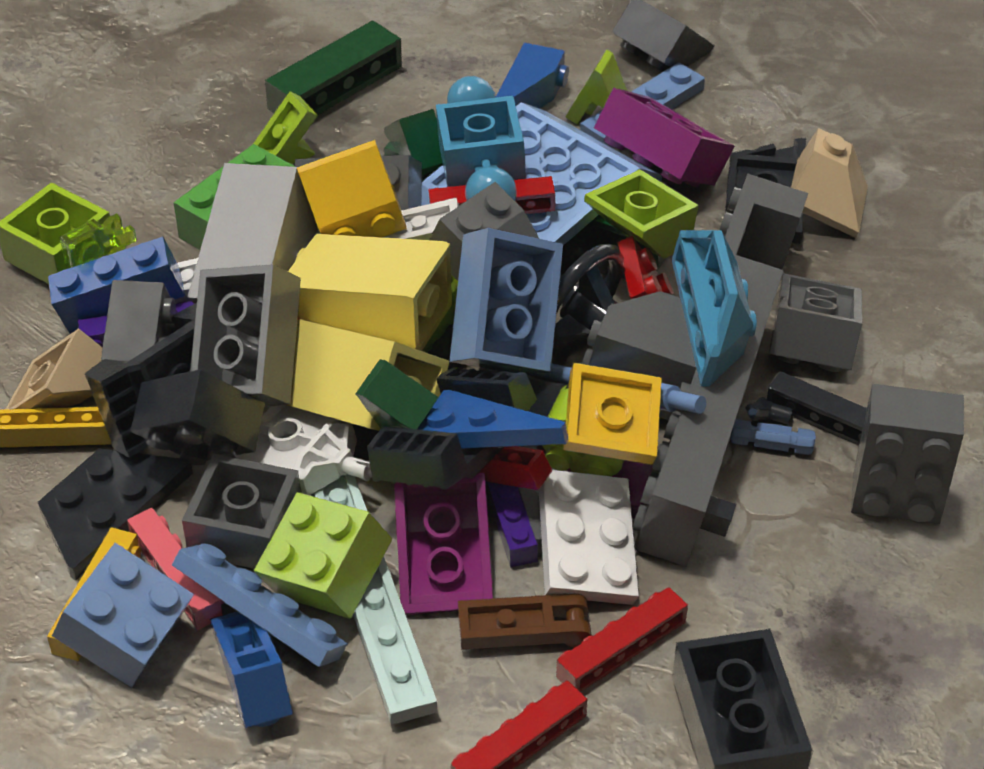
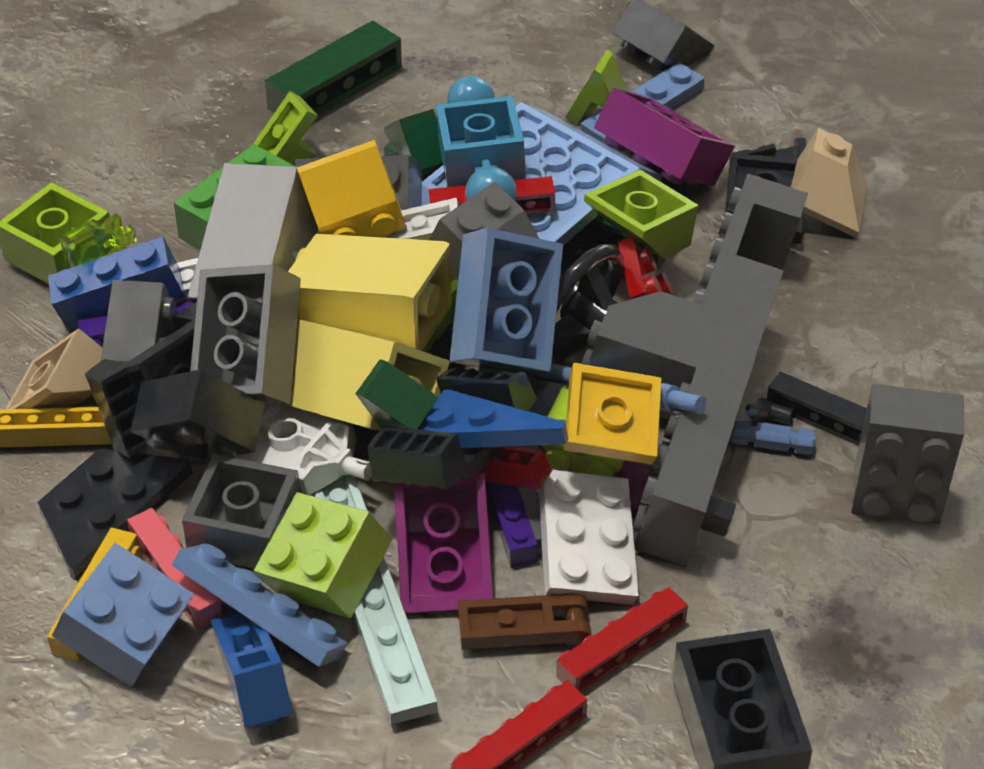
blue slope [495,42,569,109] -> none
dark azure wedge [672,230,757,386] -> none
dark grey slope [769,273,862,372] -> none

